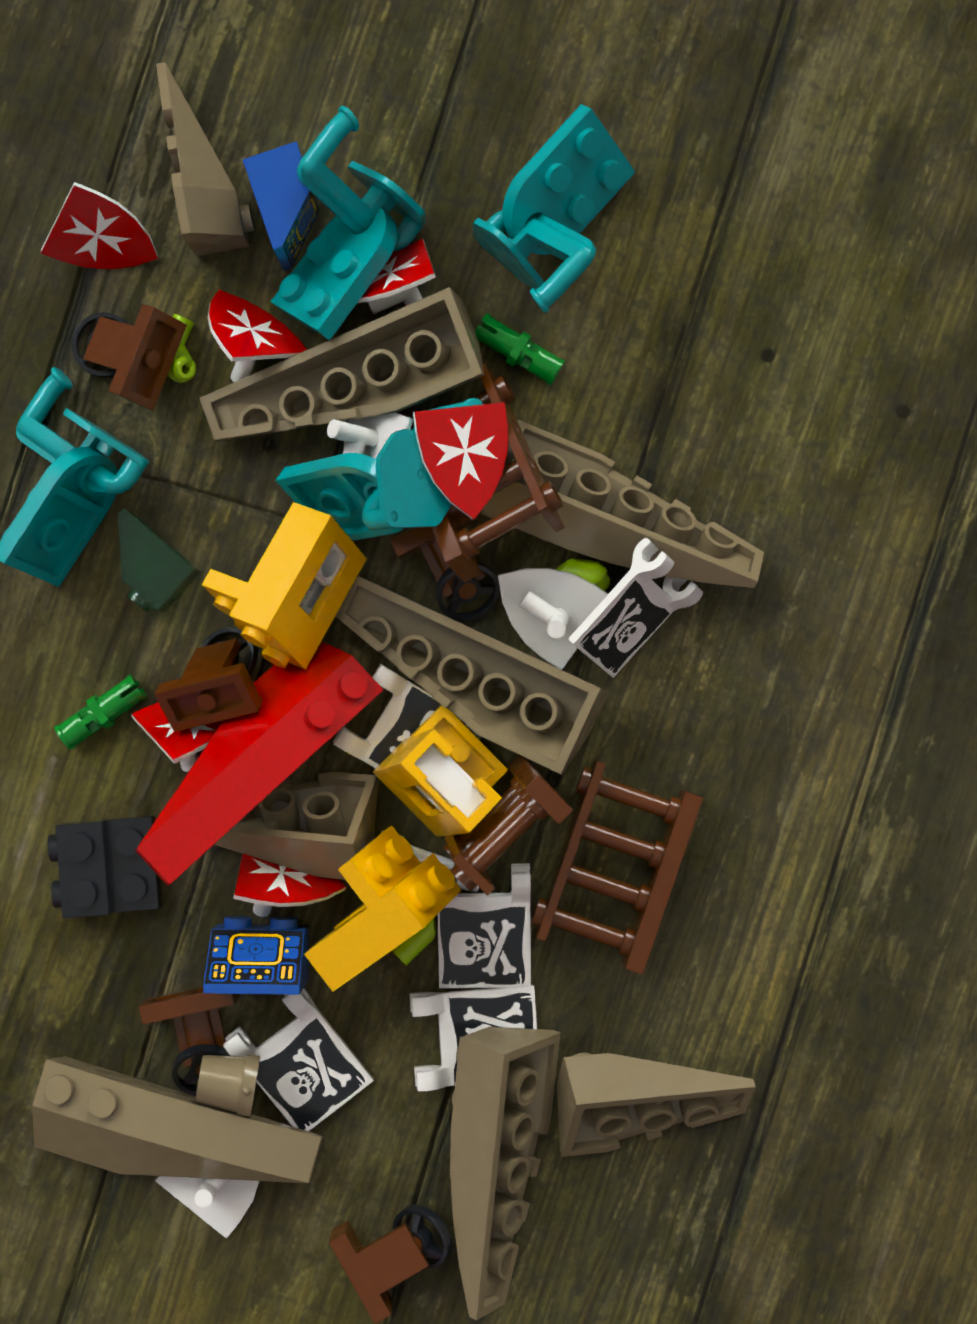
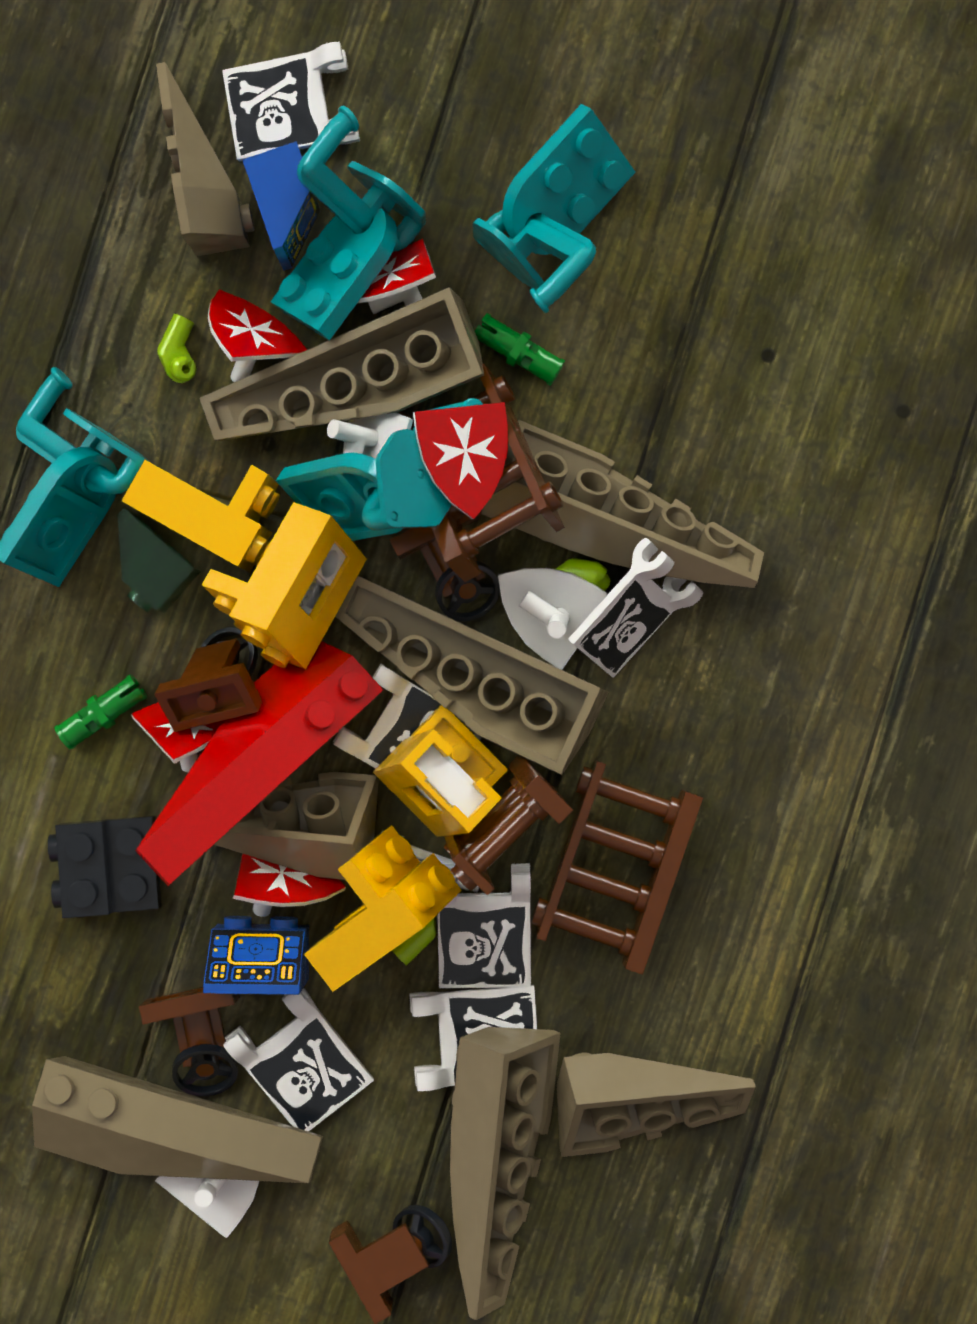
red shield [40,182,158,269] -> none
reddish brown piece [72,304,187,411] -> none
dark tan piece [195,1054,260,1117] -> none
none -> yellow brick [122,460,280,572]
none -> flag [222,42,360,162]

